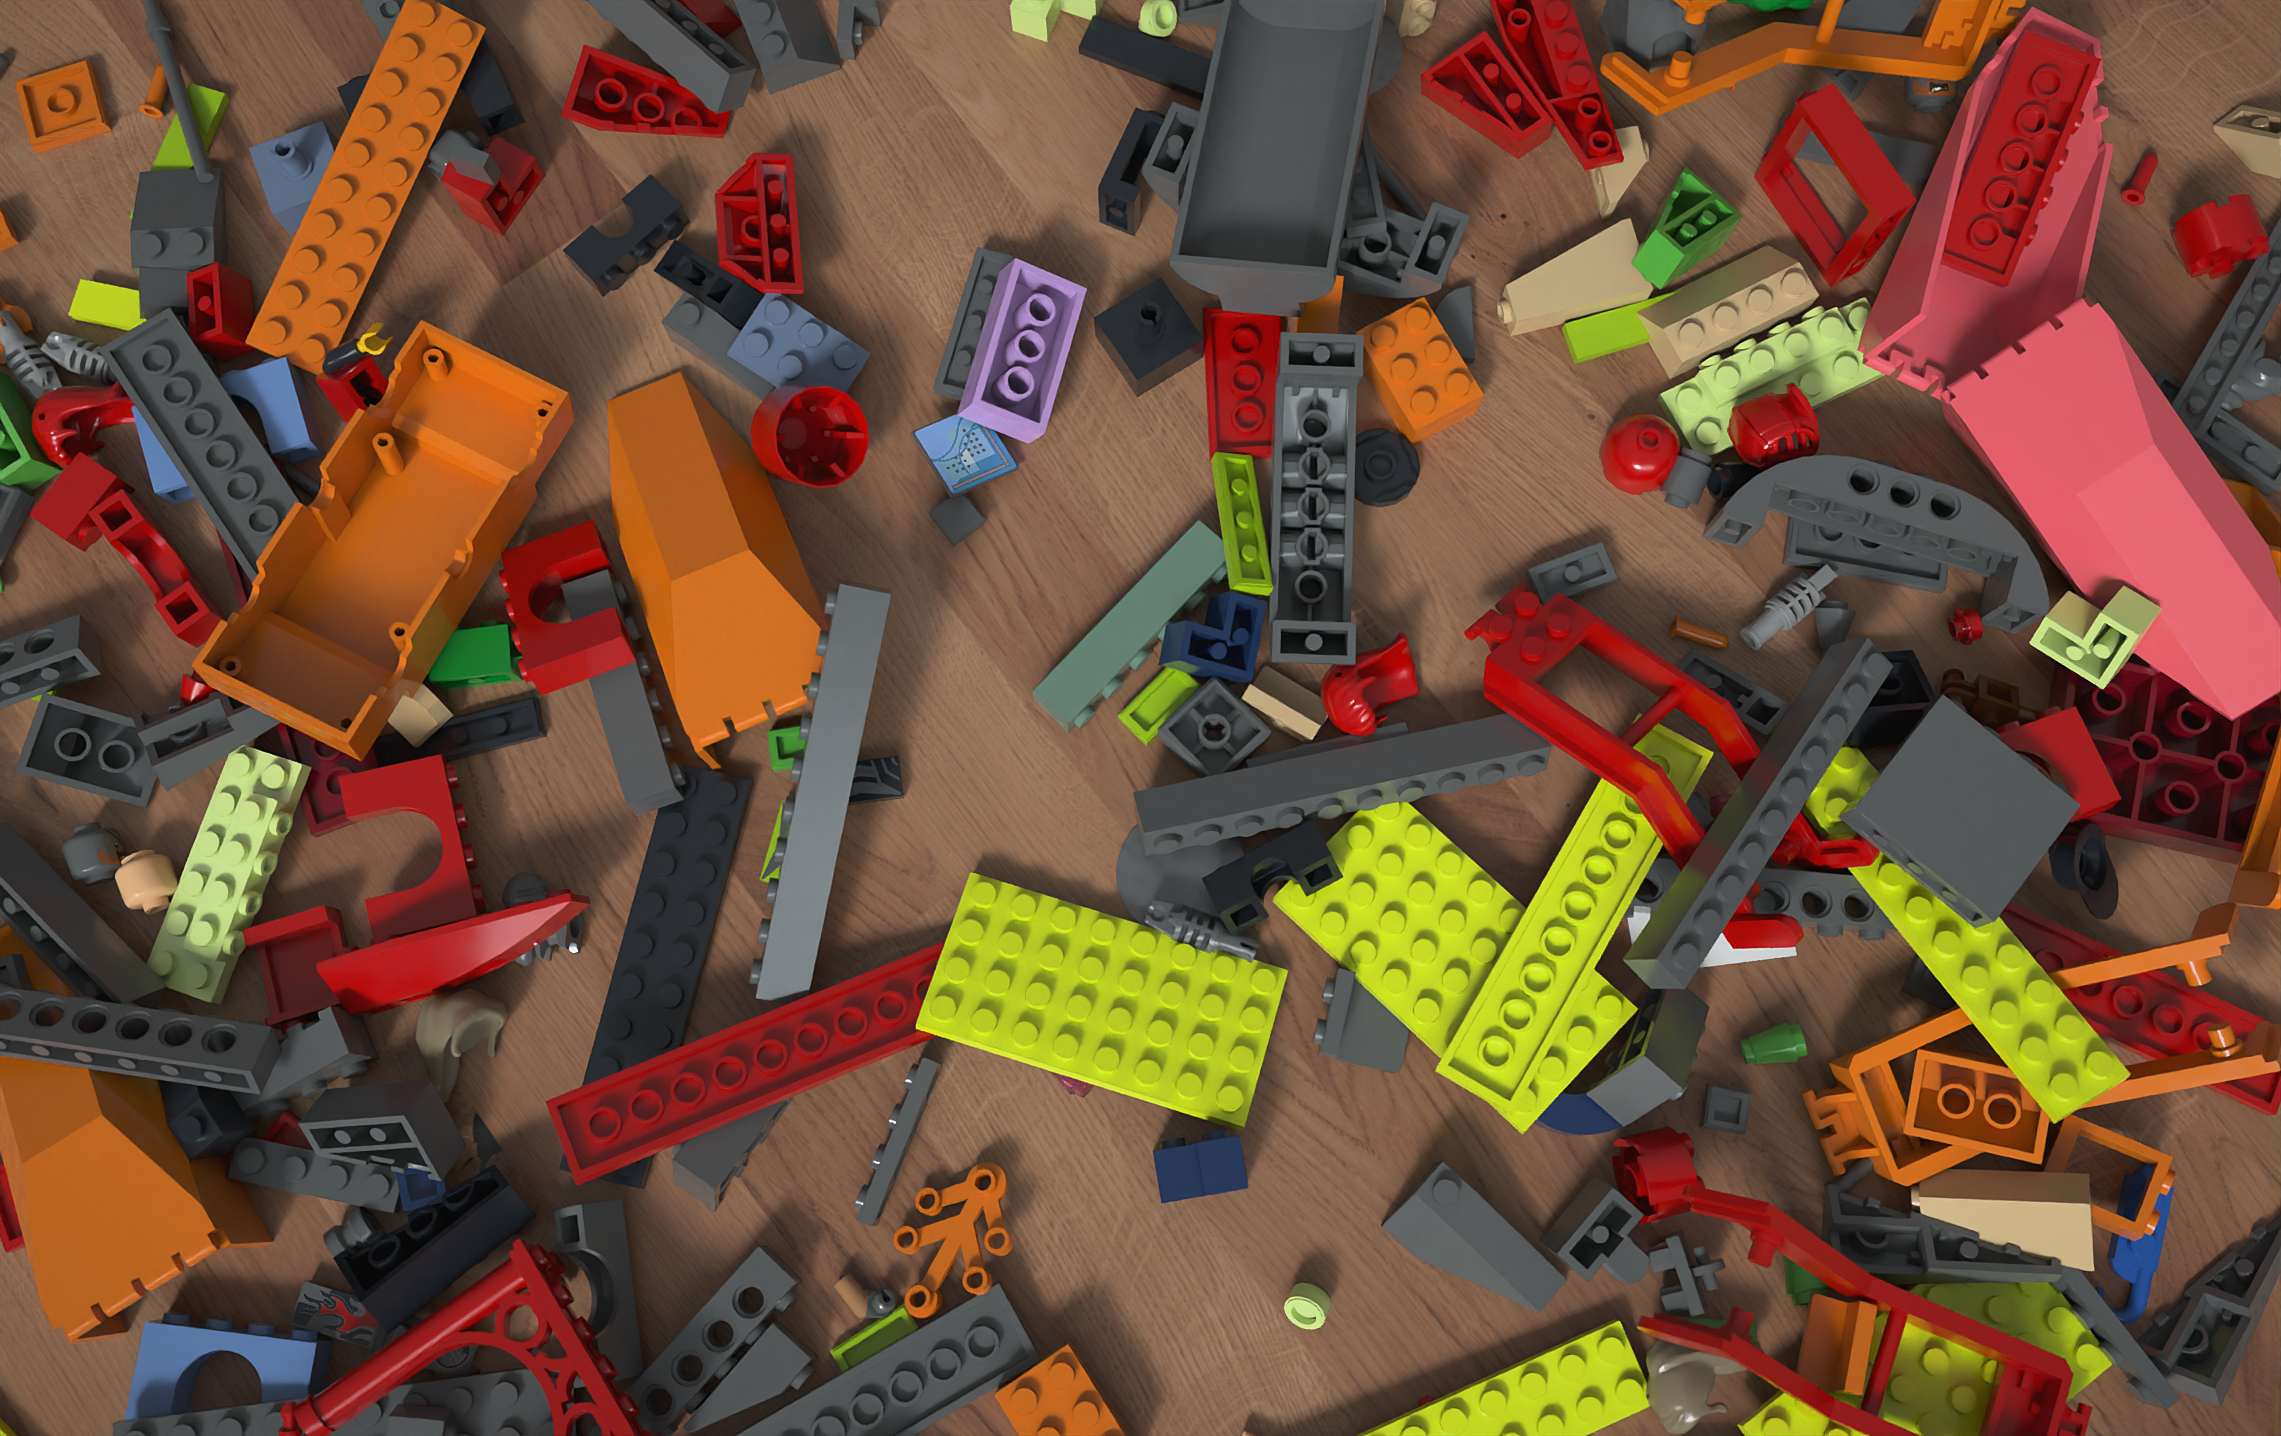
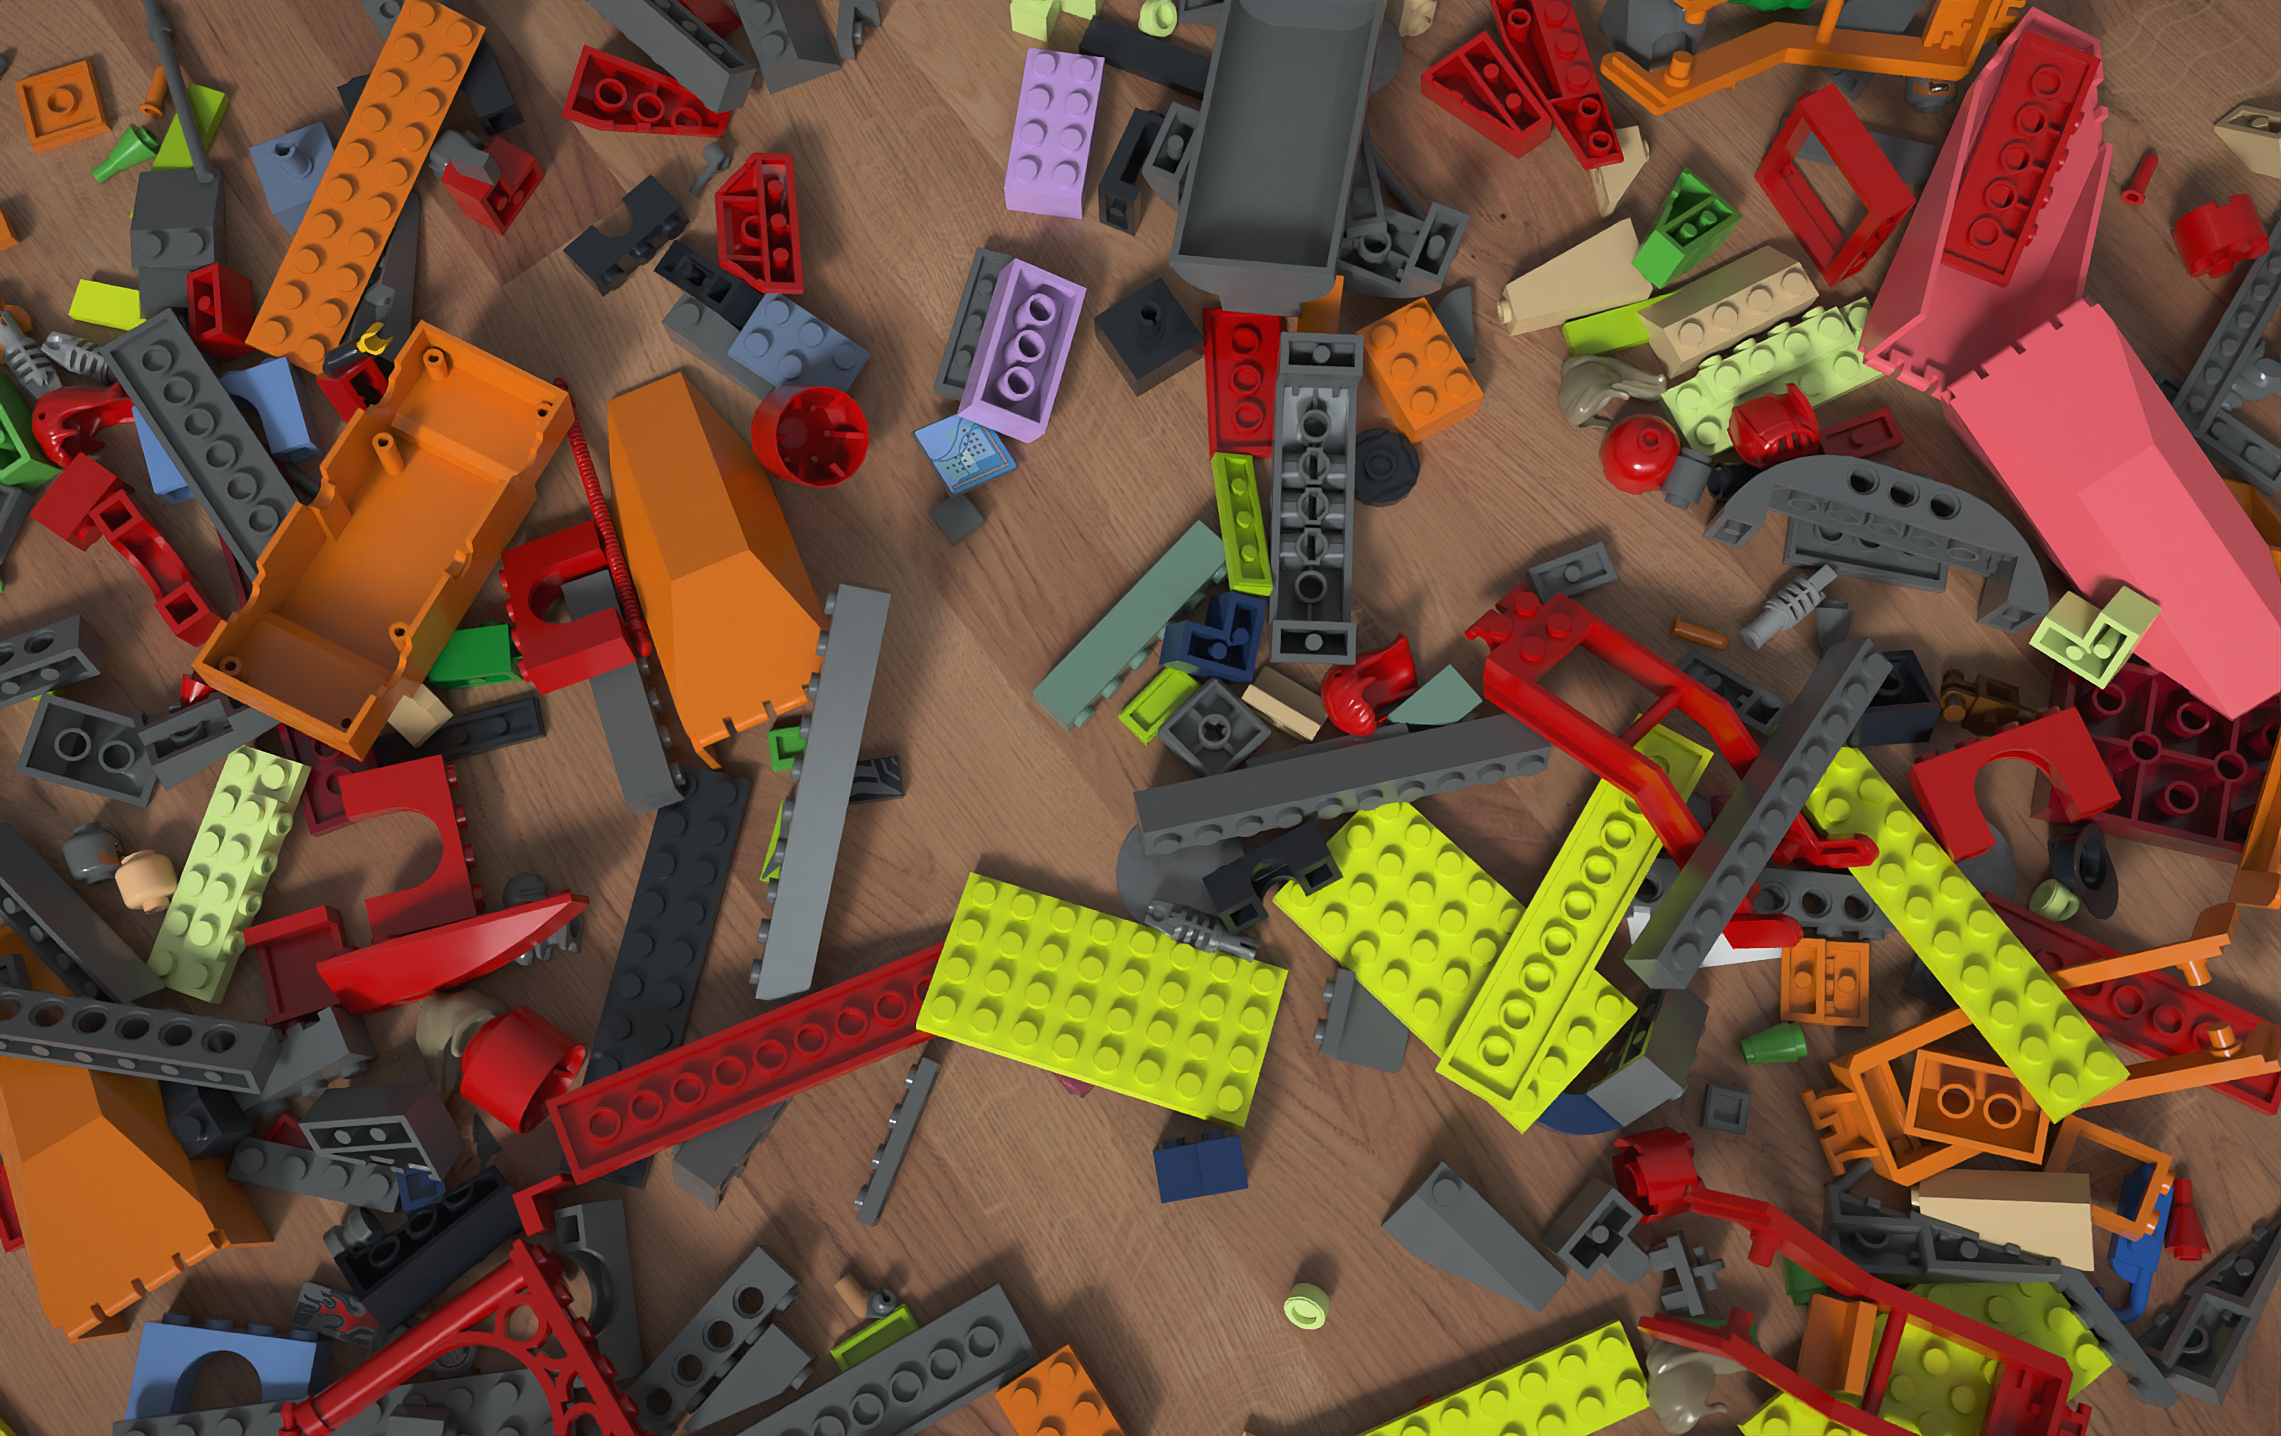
orange plant [893,1162,1014,1320] -> none
dark grey panel [1838,694,2081,928] -> none
red plate [1947,607,1983,645] -> none
none -> bright green cone [91,123,160,184]
none -> dark grey wedge [340,192,421,383]
none -> red piece [460,1006,586,1135]
none -> red panel [512,1173,577,1236]
none -> red hose [553,377,652,657]
none -> dark grey hand [689,142,730,196]
none -> lavender brick [1004,48,1105,220]
none -> sand green slope [1384,664,1483,732]
none -> dark tan piece [1558,353,1667,431]
none -> orange slope [1780,938,1869,1029]
none -> red plate [1793,407,1904,459]
none -> yellowish green tile [2029,879,2080,922]
none -> red cone [2164,1179,2211,1262]

